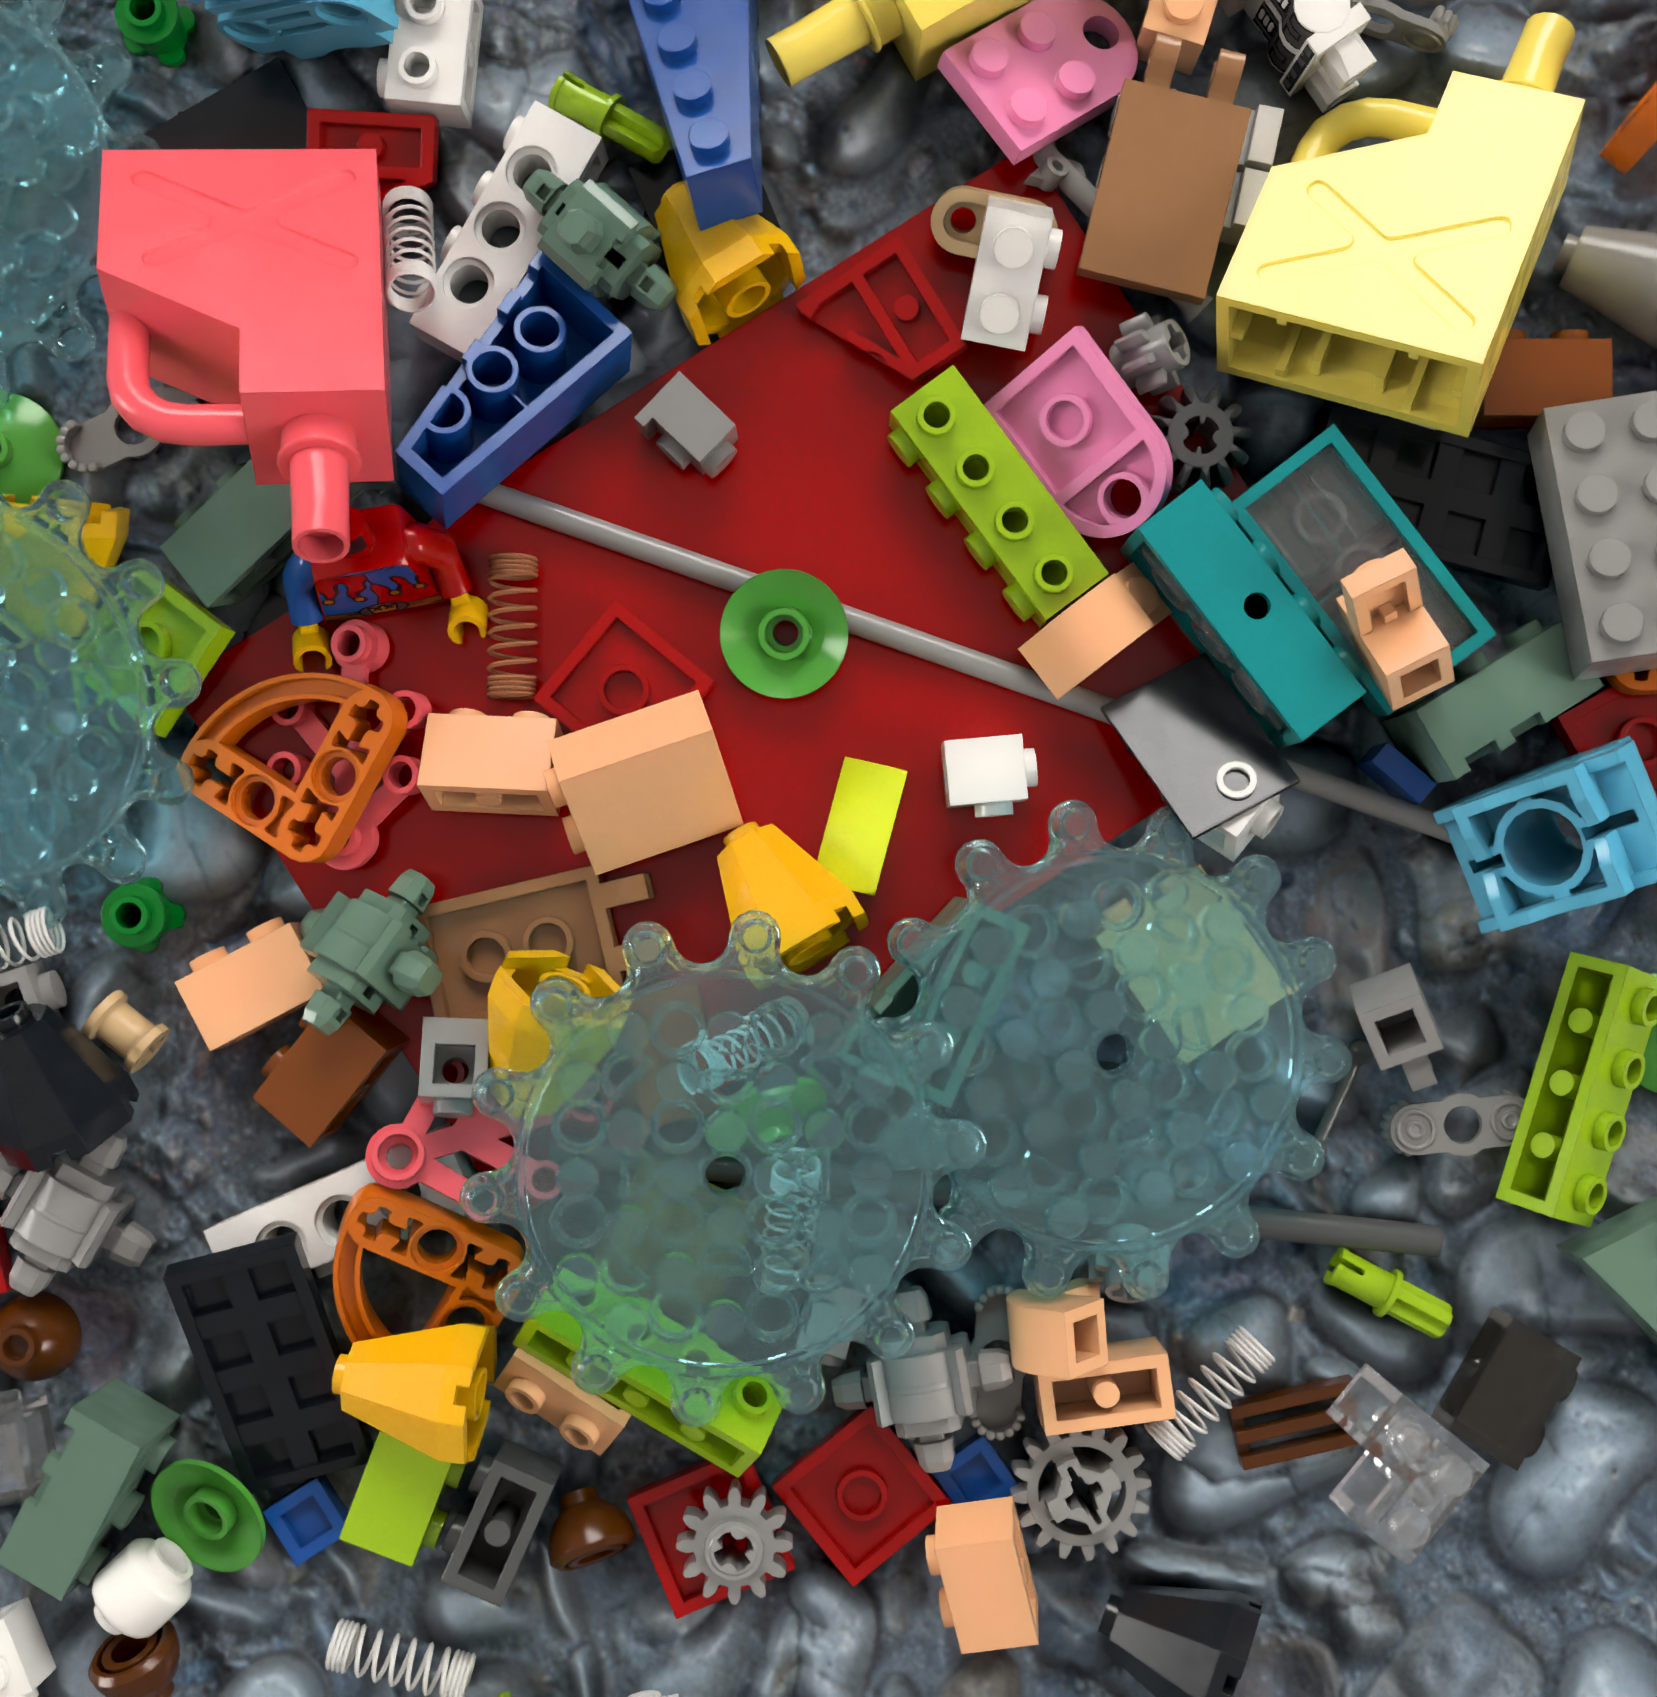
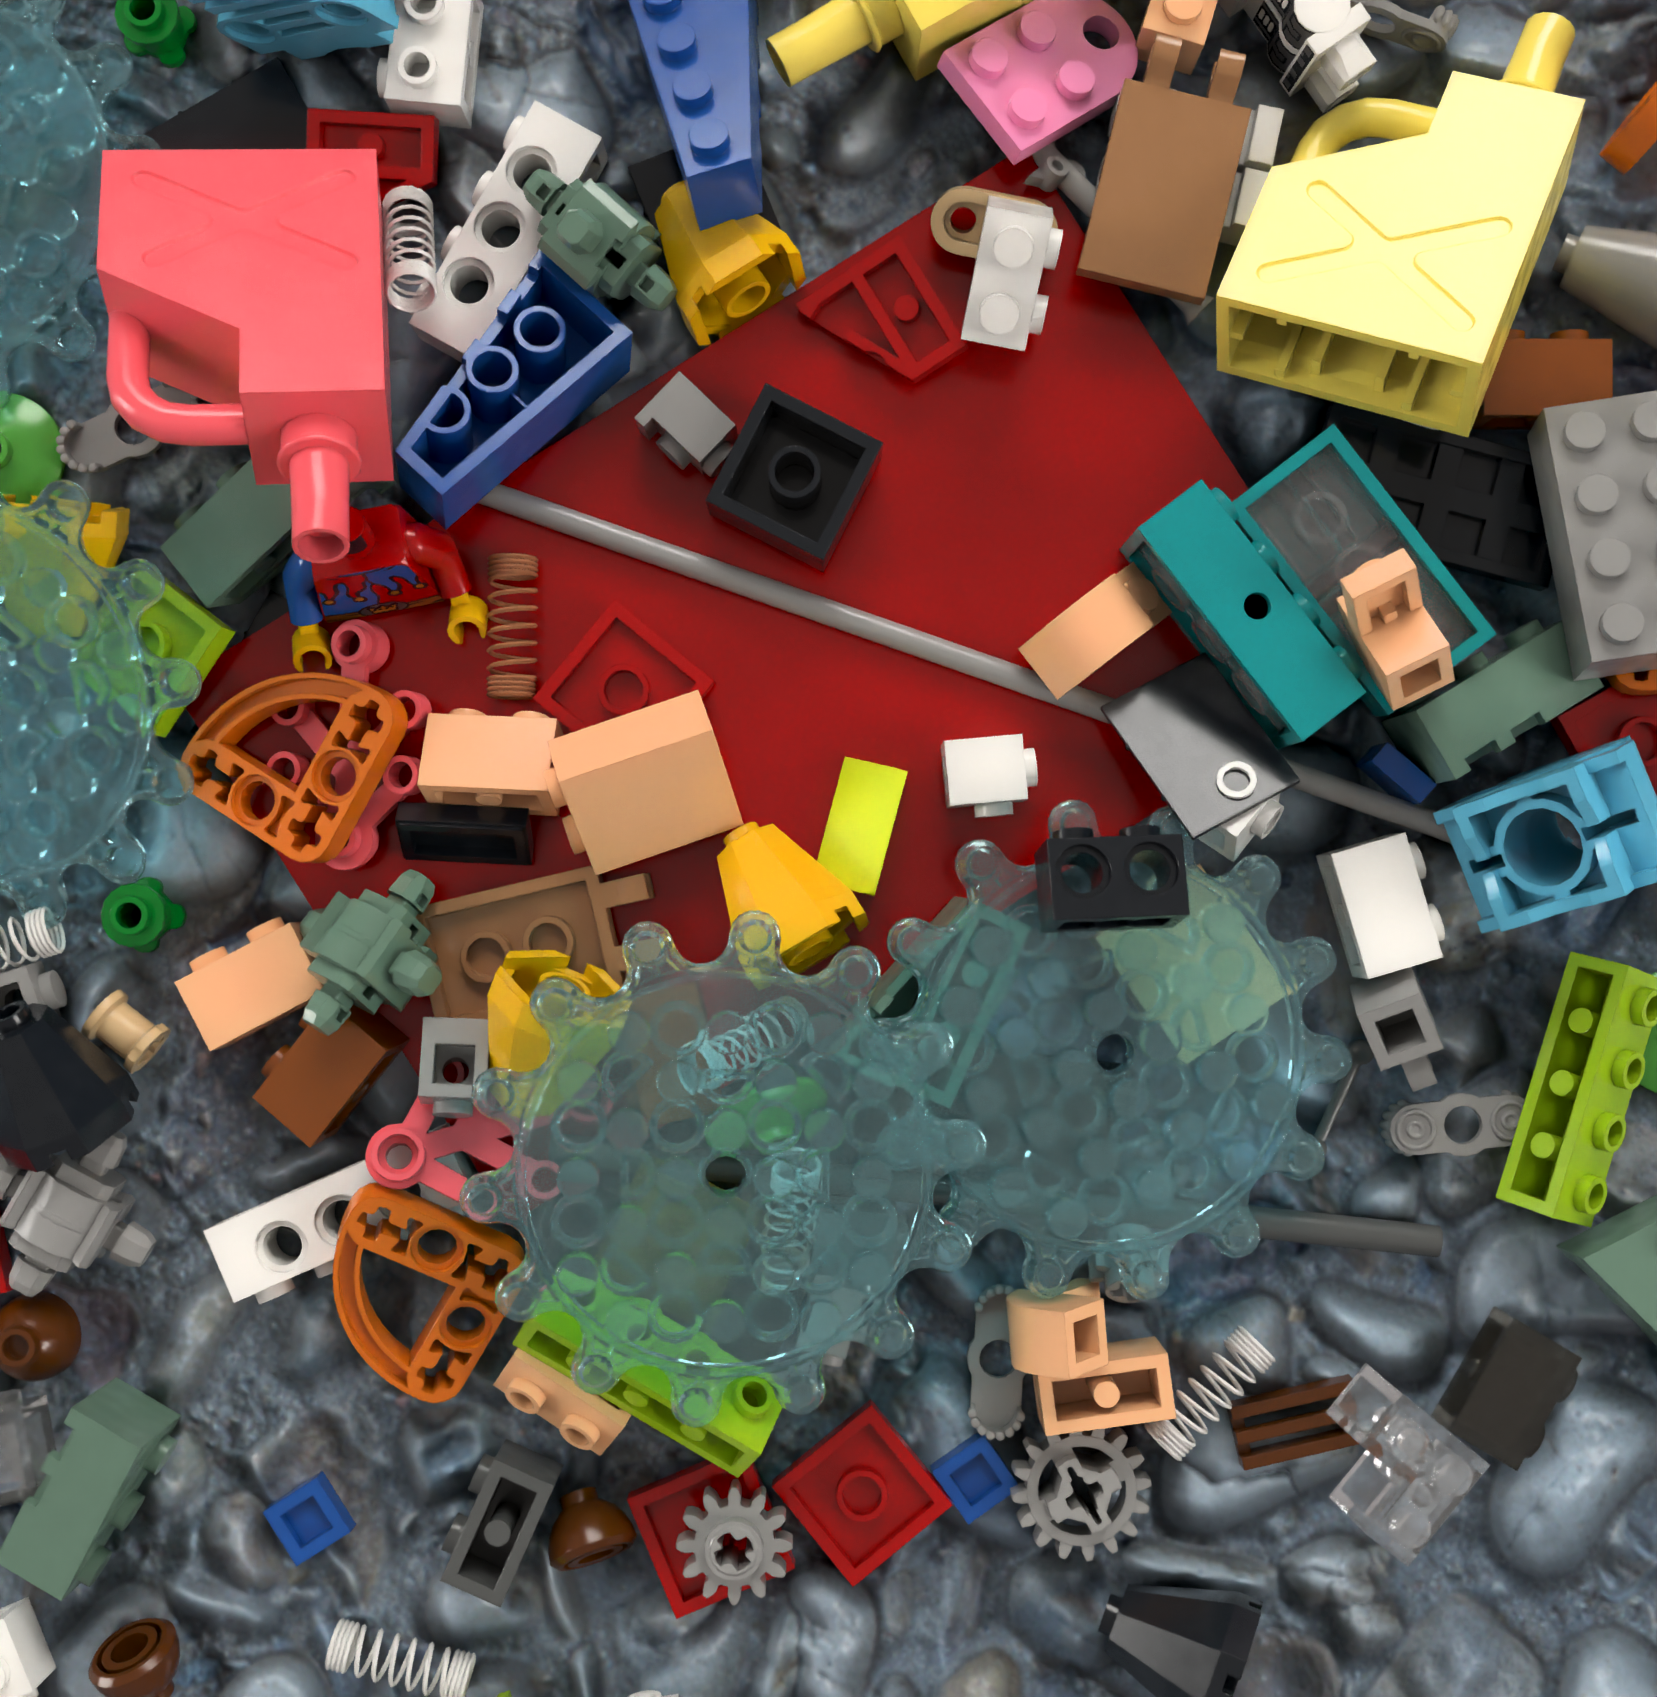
white head [92,1538,193,1639] -> none
bright green dish [150,1459,266,1572] -> none
black plate [163,1232,374,1494] -> none
yellow cone [332,1323,497,1464] -> none
lime brick [339,1431,469,1567] -> none
lime axle [548,71,671,163] -> none
bright green dish [720,569,849,699] -> none
light grey piece [832,1286,1015,1473] -> none
lime brick [887,365,1109,628] -> none
light nougat brick [925,1496,1039,1654] -> none
bright pink plate [984,326,1173,538] -> none
light grey gear [1109,312,1190,397] -> none
dark grey gear [1150,385,1251,495] -> none
lime axle [1323,1247,1453,1338] -> none
none -> black tile [395,802,534,865]
none -> black brick [706,383,883,572]
none -> black brick [1034,825,1190,933]
none -> white brick [1316,832,1445,979]

